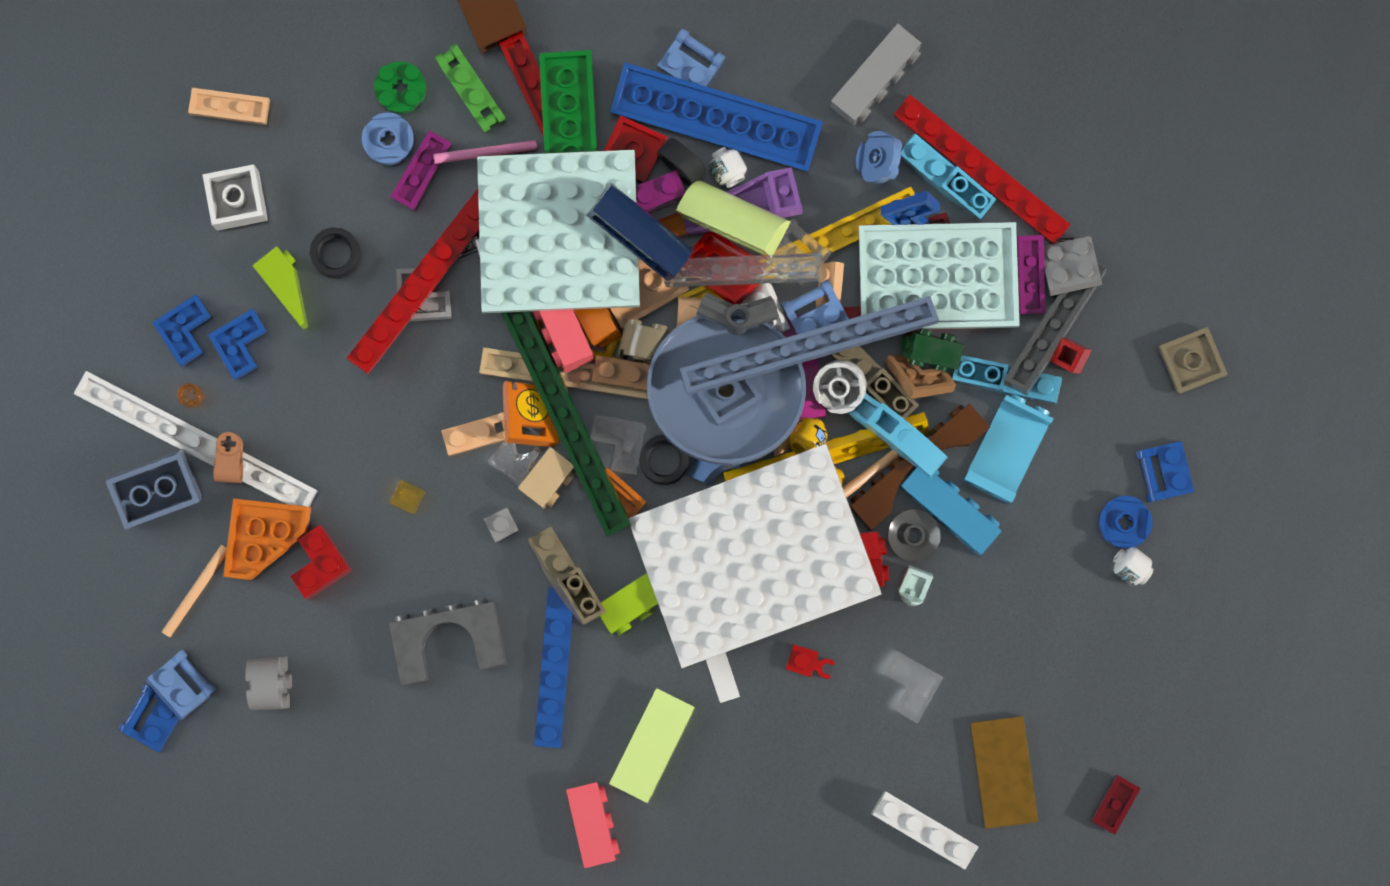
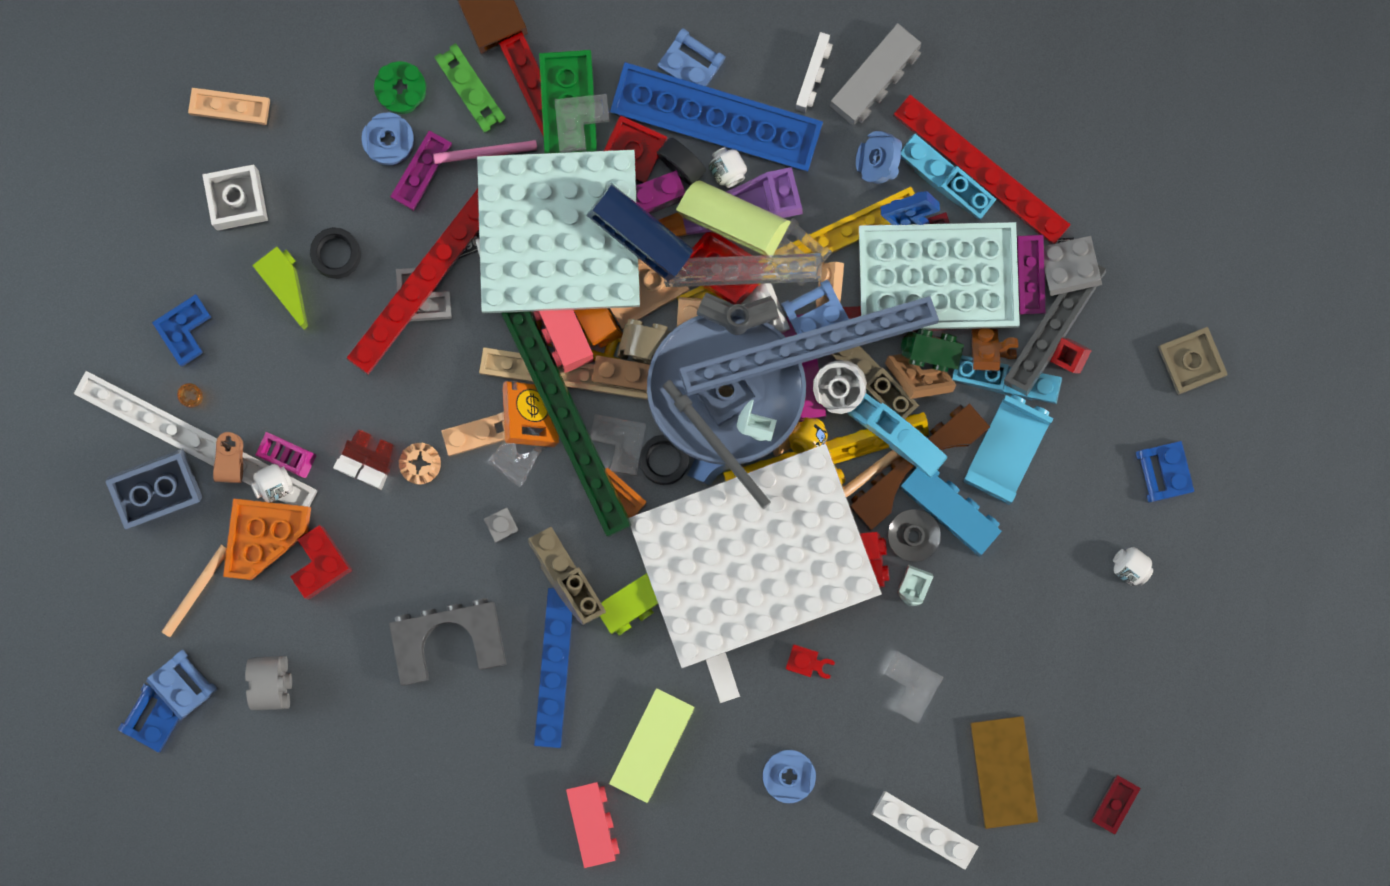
blue plate [208,309,267,380] -> none
clear yellow plate [389,480,425,515] -> none
tan brick [518,447,576,509] -> none
blue plate [1098,496,1152,549] -> none
none -> white head [251,464,292,503]
none -> dark pink slope [255,432,316,478]
none -> hips [333,429,394,490]
none -> light nougat gear [399,442,441,484]
none -> clear plate [555,94,610,153]
none -> dark grey bar [662,380,771,509]
none -> light aqua plate [737,400,777,441]
none -> medium blue plate [763,750,816,803]
none -> white plate [795,32,833,113]
none -> dark orange plate [971,328,1018,371]

